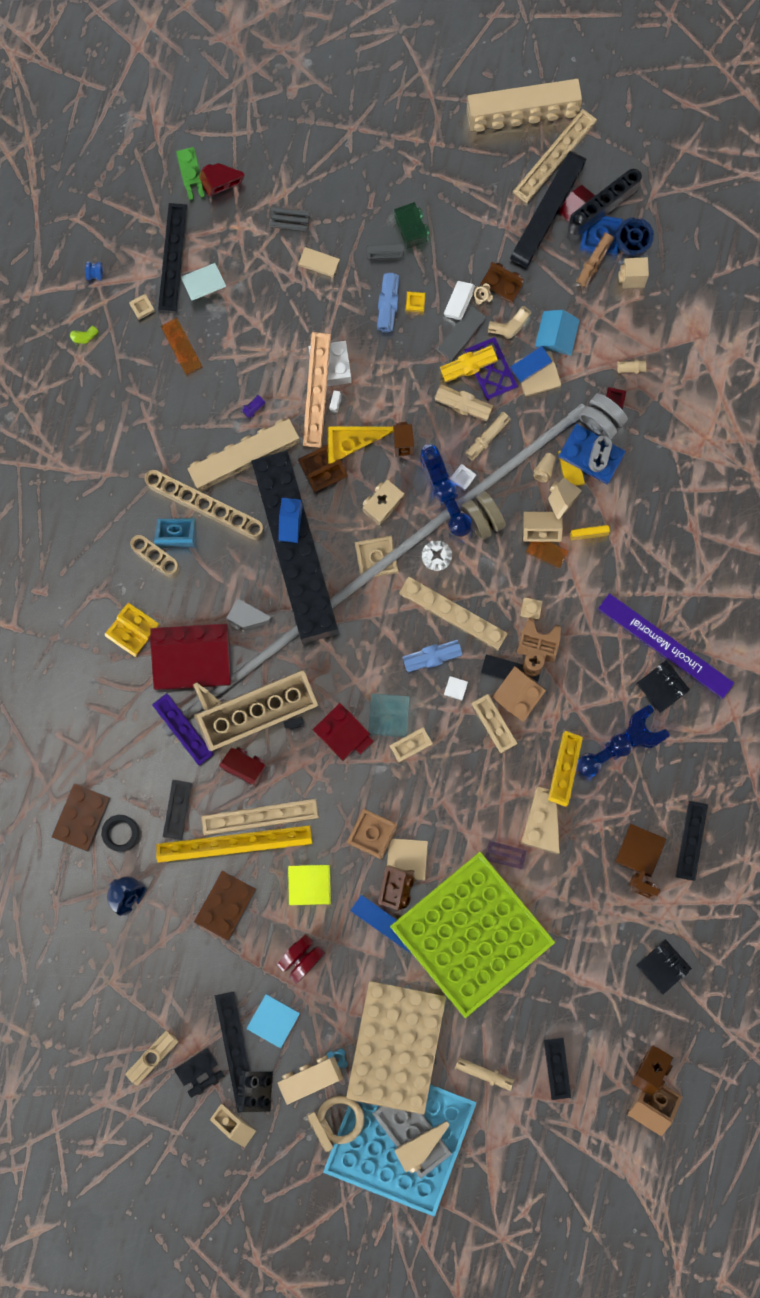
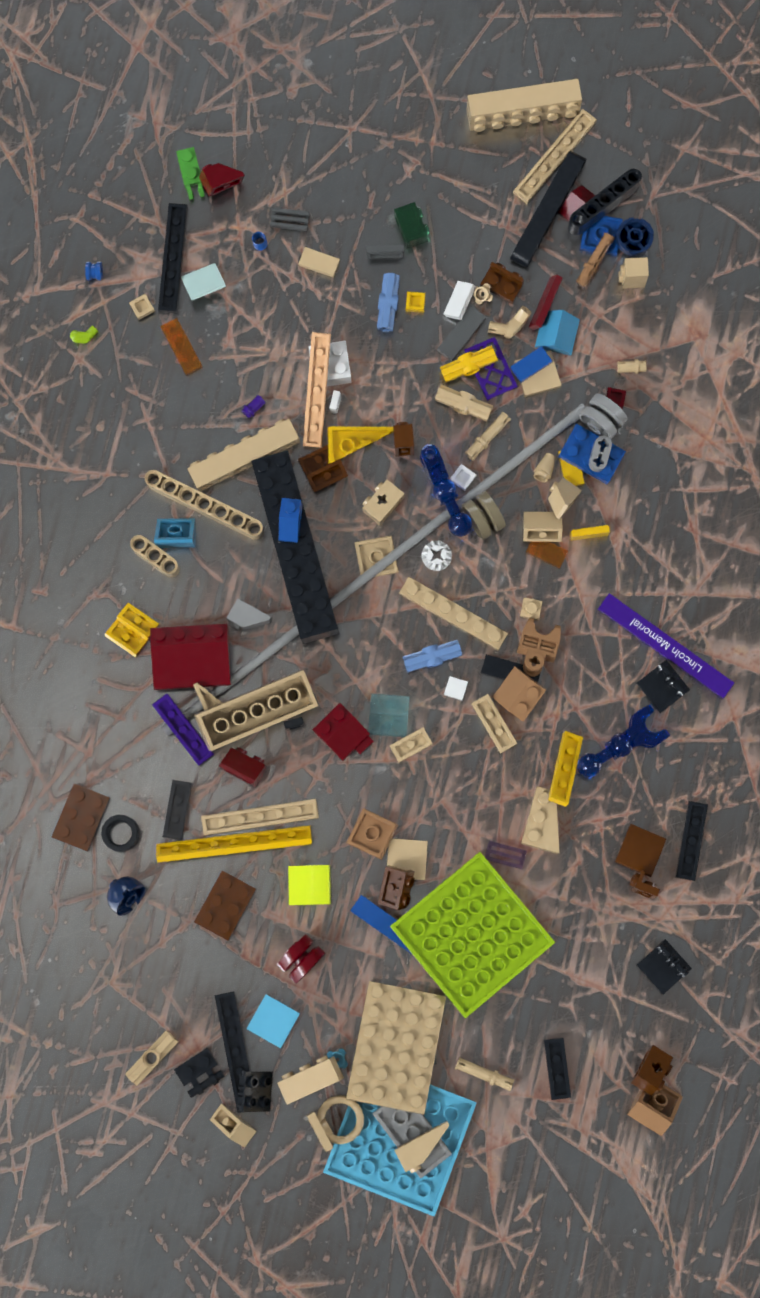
none -> blue piece [252,232,267,251]
none -> dark red tile [529,275,563,330]

